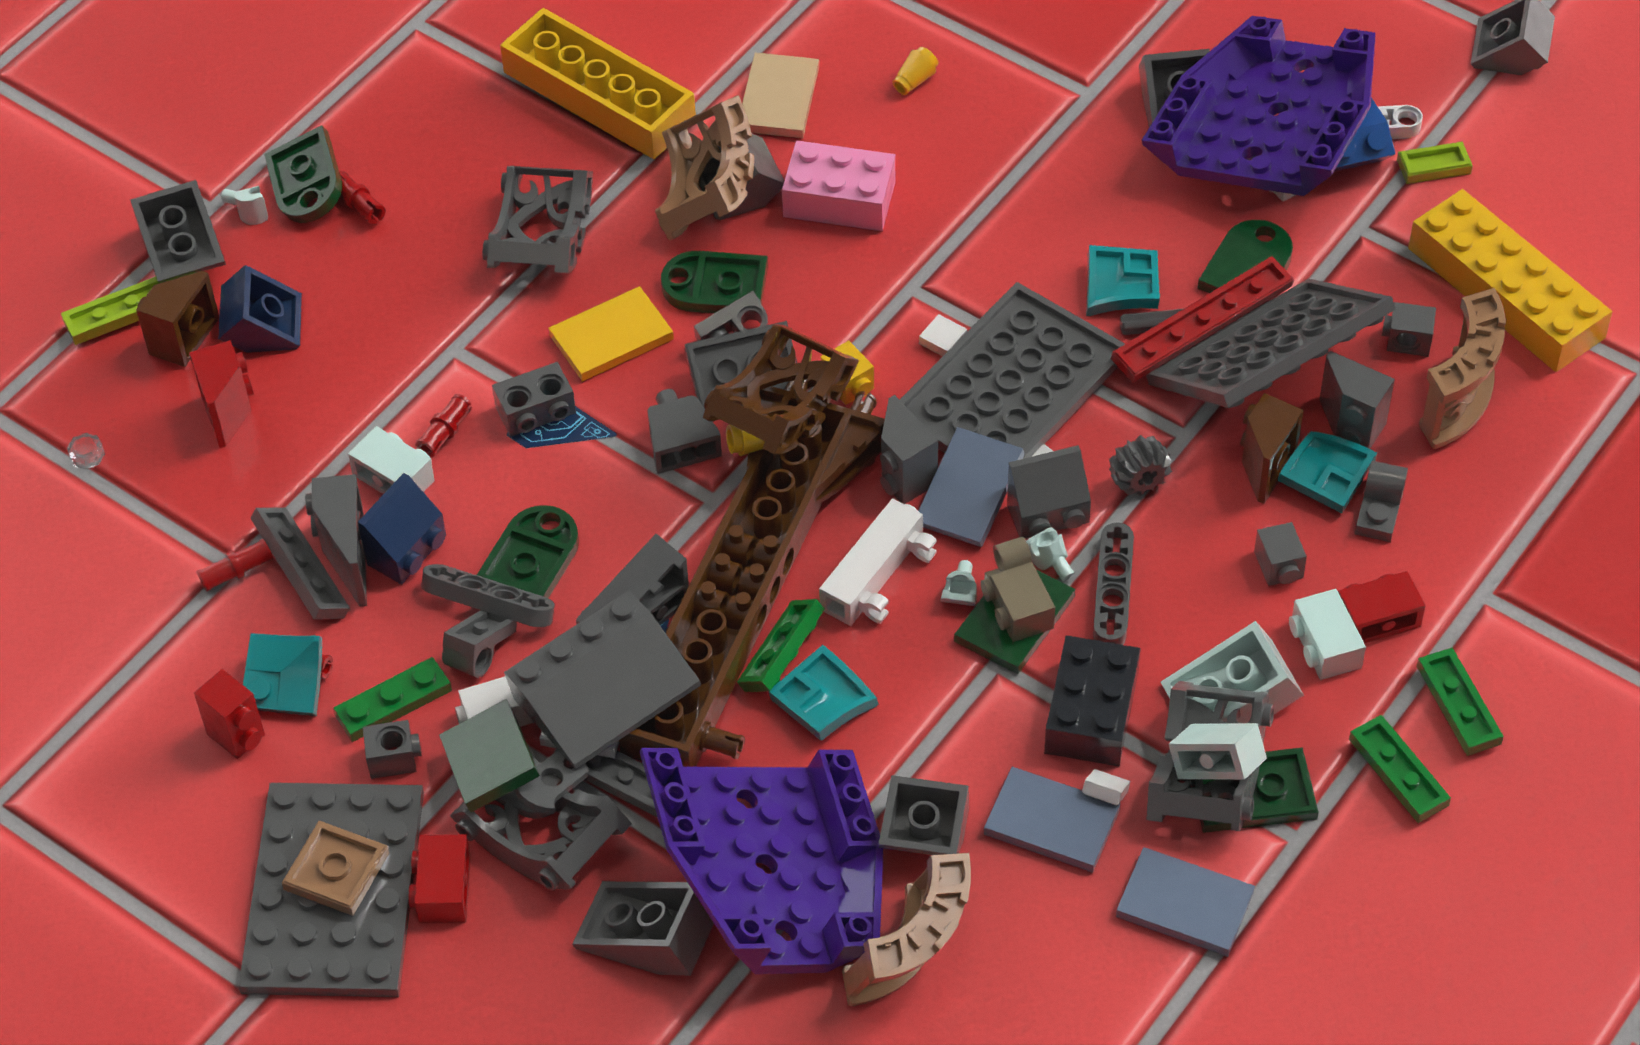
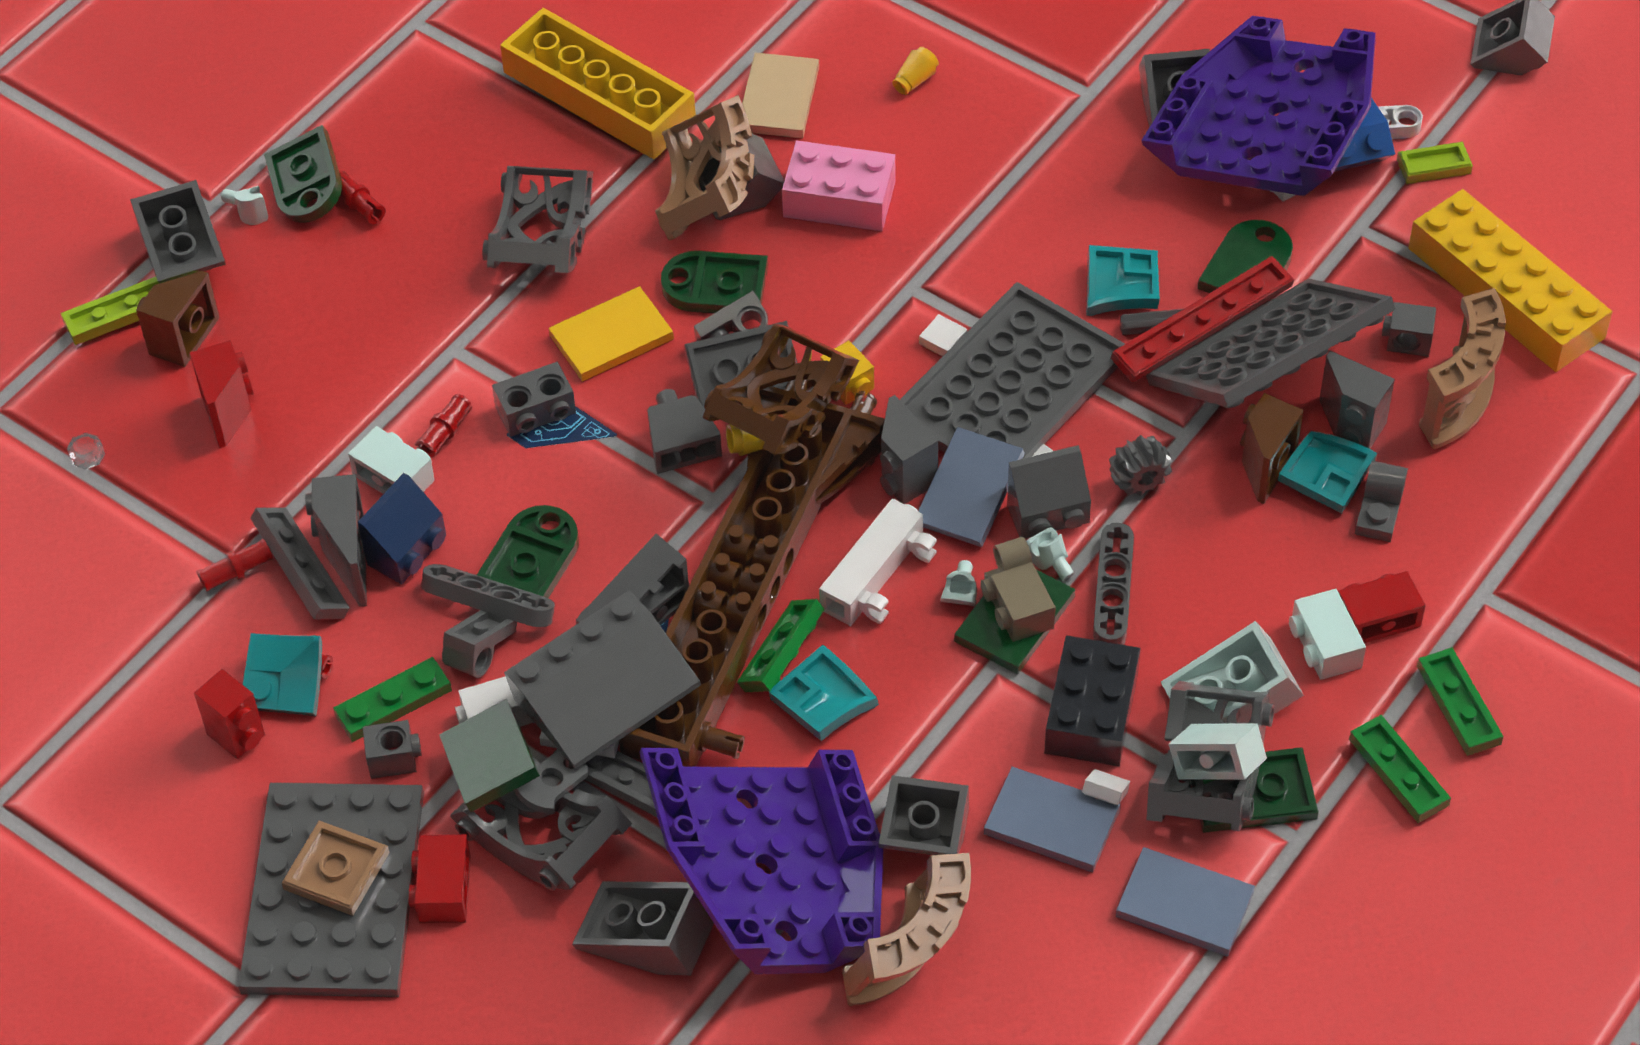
dark blue slope [218,265,302,353] -> none
dark grey brick [1254,522,1307,586] -> none

